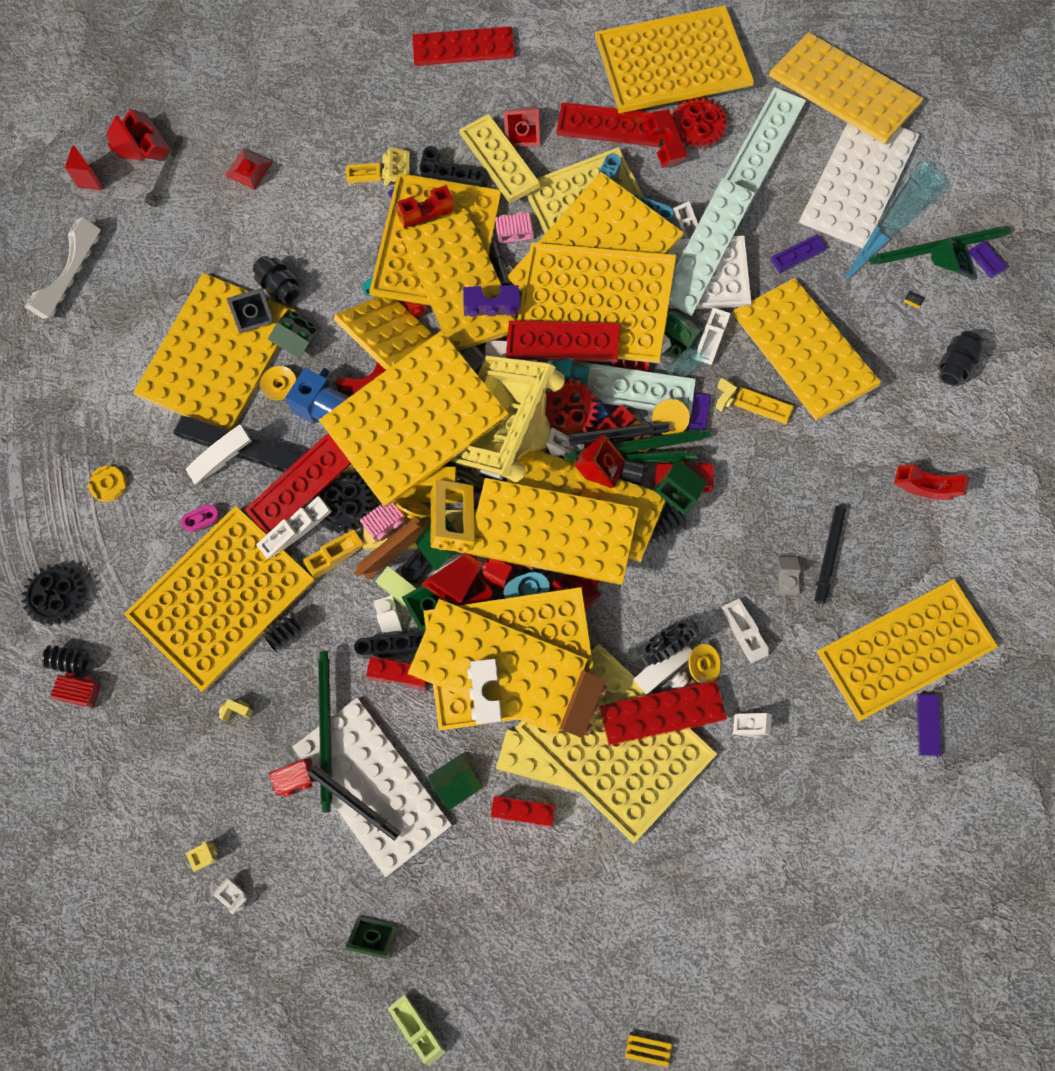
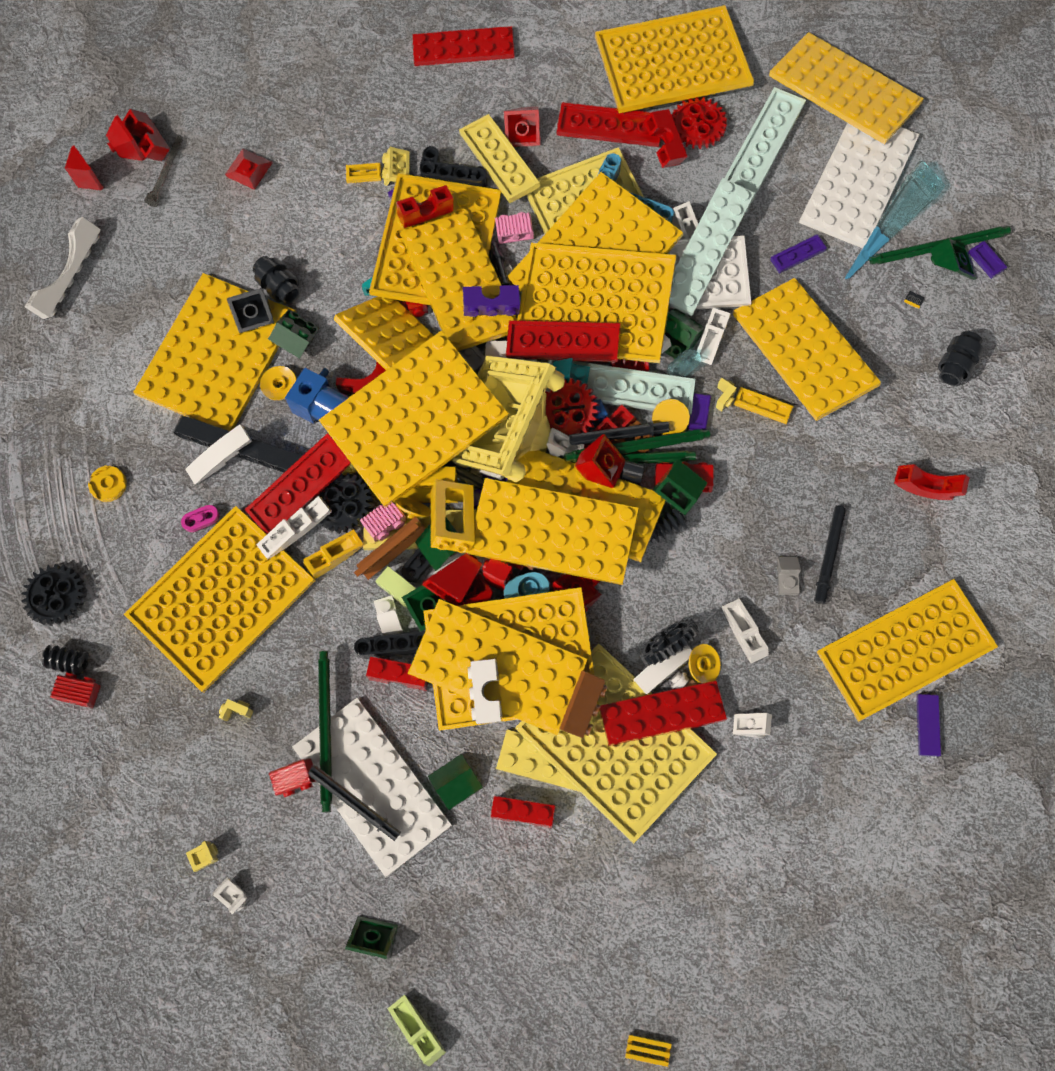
black piece [263,611,307,652] -> none

